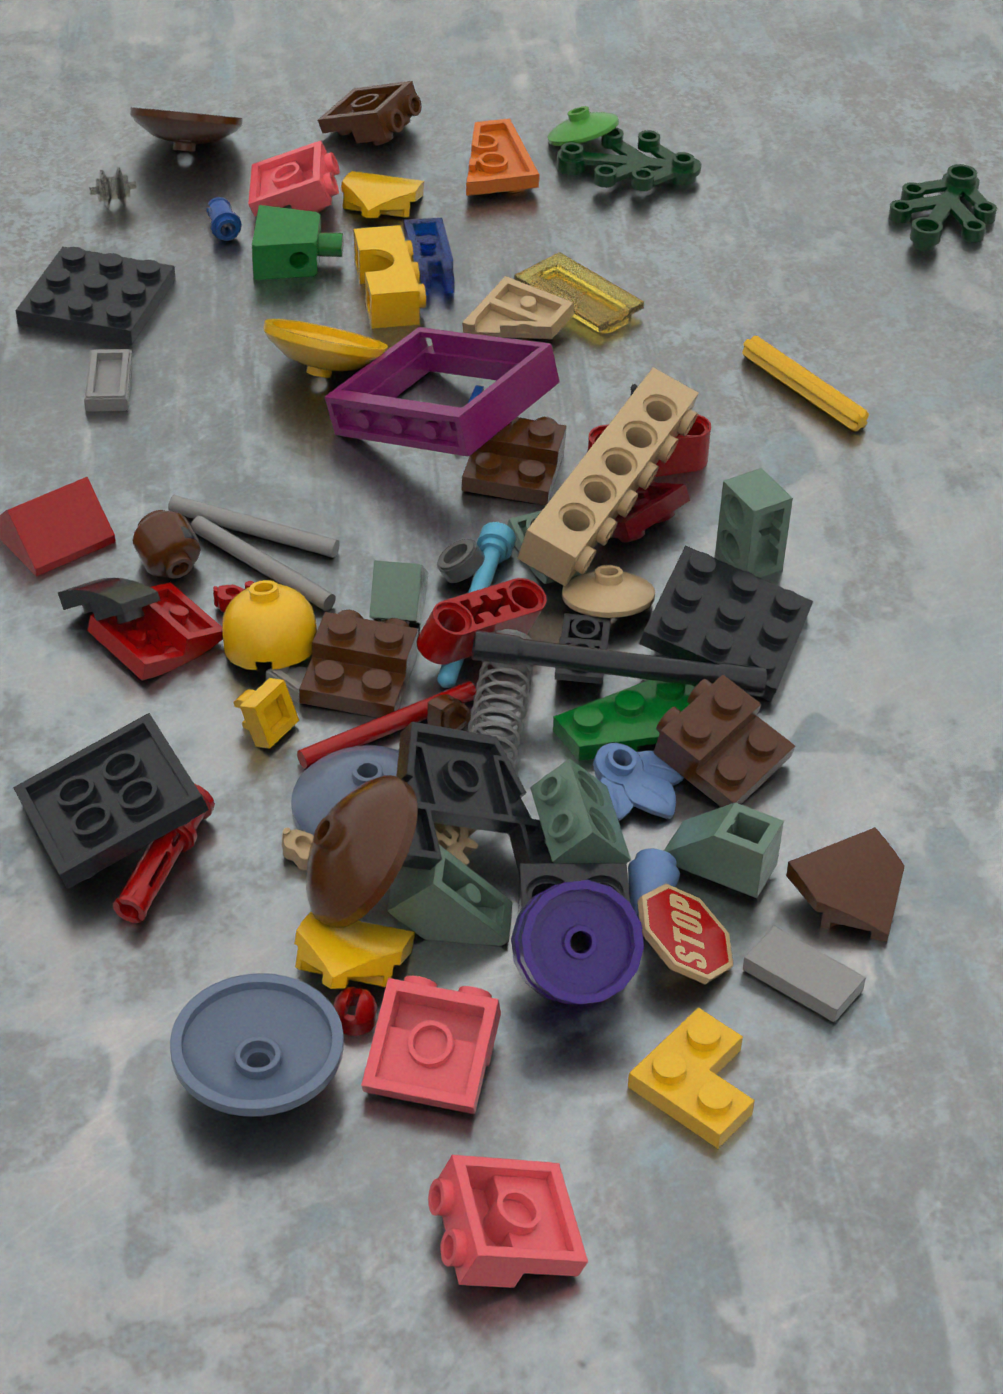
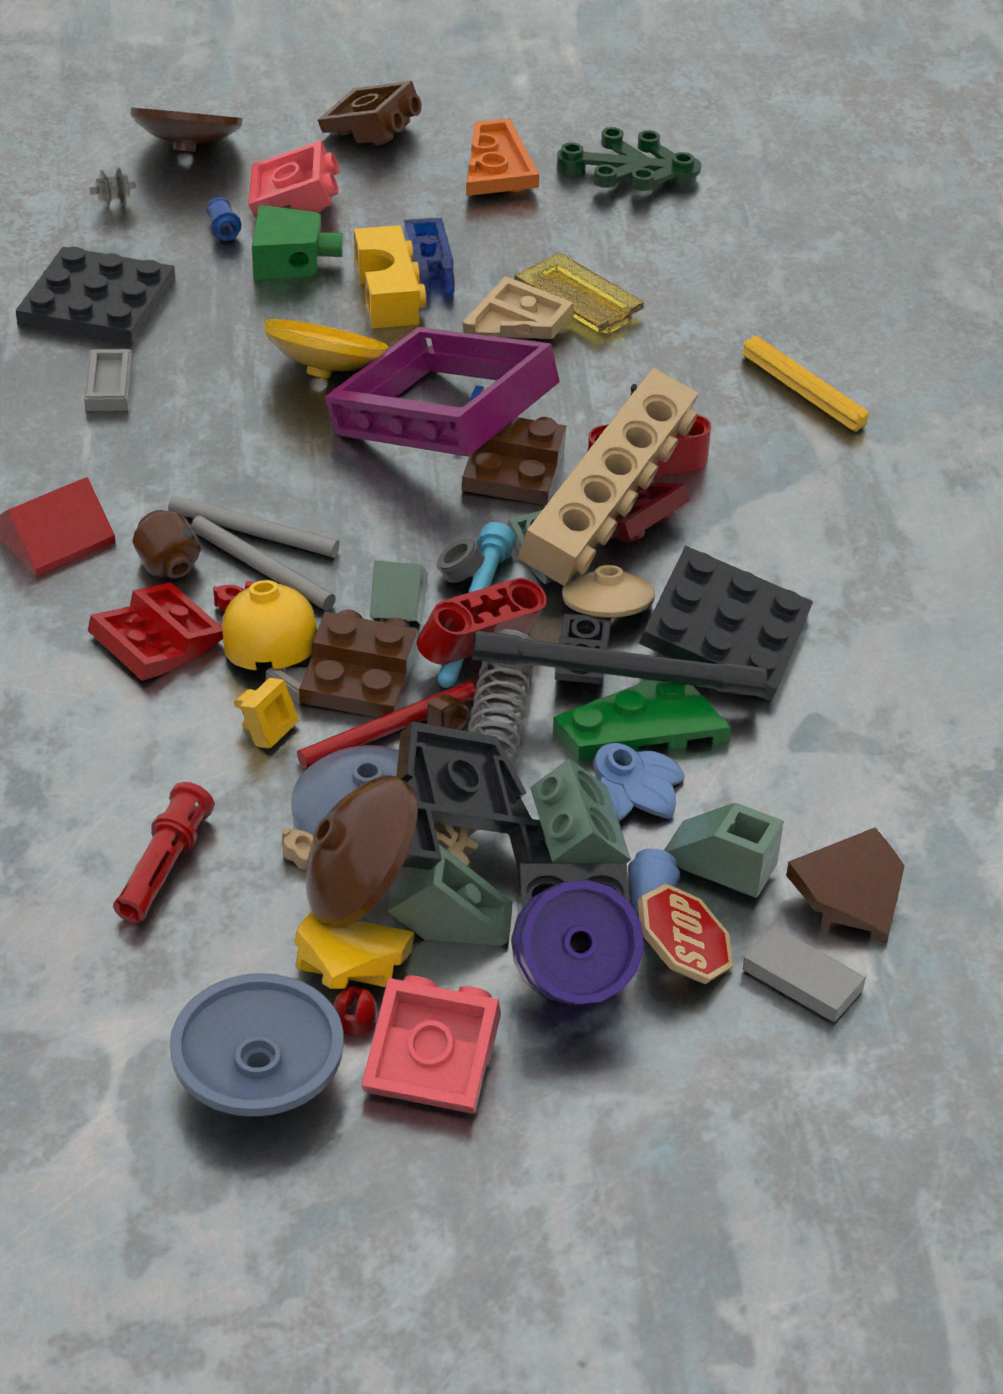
black plate [13,713,209,889] -> none
black slope [57,578,161,624] -> none
yellow slope [341,171,424,218] -> none
coral plate [428,1155,588,1288] -> none
bright green dish [547,106,619,146] -> none
yellow plate [628,1007,755,1149] -> none
reddish brown plate [653,675,795,807] -> none
sand green brick [715,468,793,578] -> none
dark green plant [888,164,997,251] -> none

